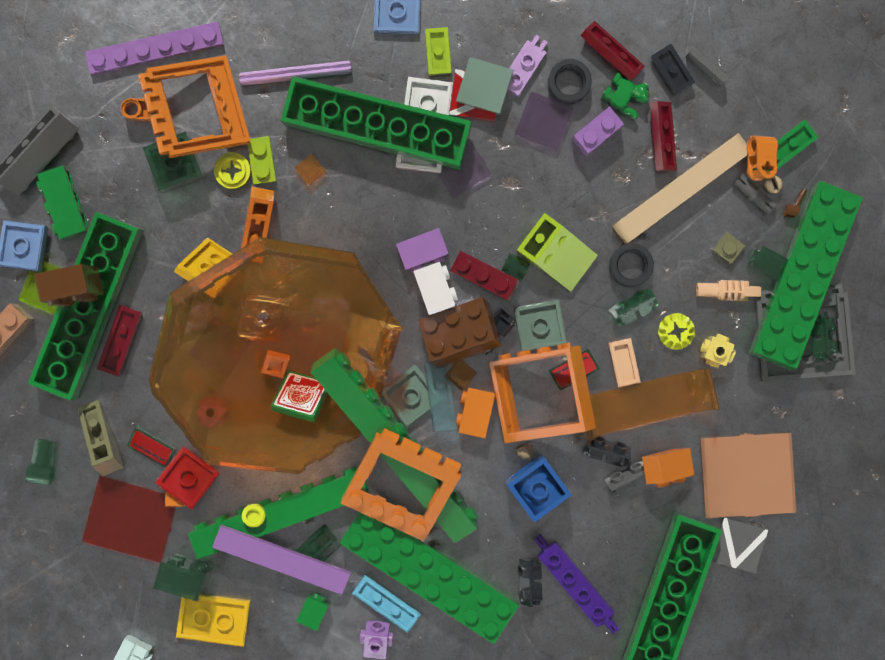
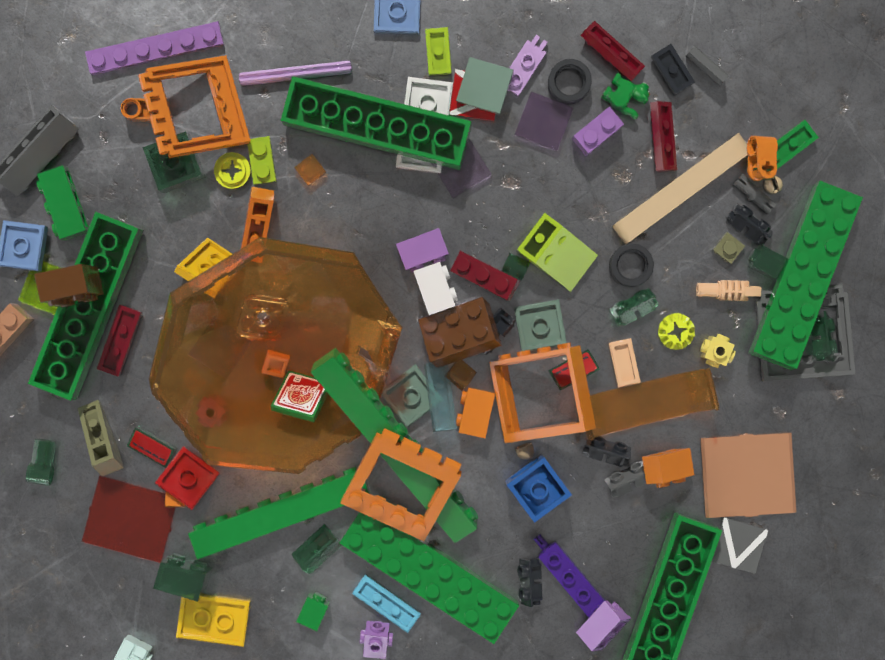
medium lavender tile [212,524,350,595] -> none
neon yellow tile [242,503,266,527] -> none
reddish brown hand [784,188,807,218] -> none
none -> medium lavender hinge [576,600,631,651]
none -> black hinge [726,203,773,246]

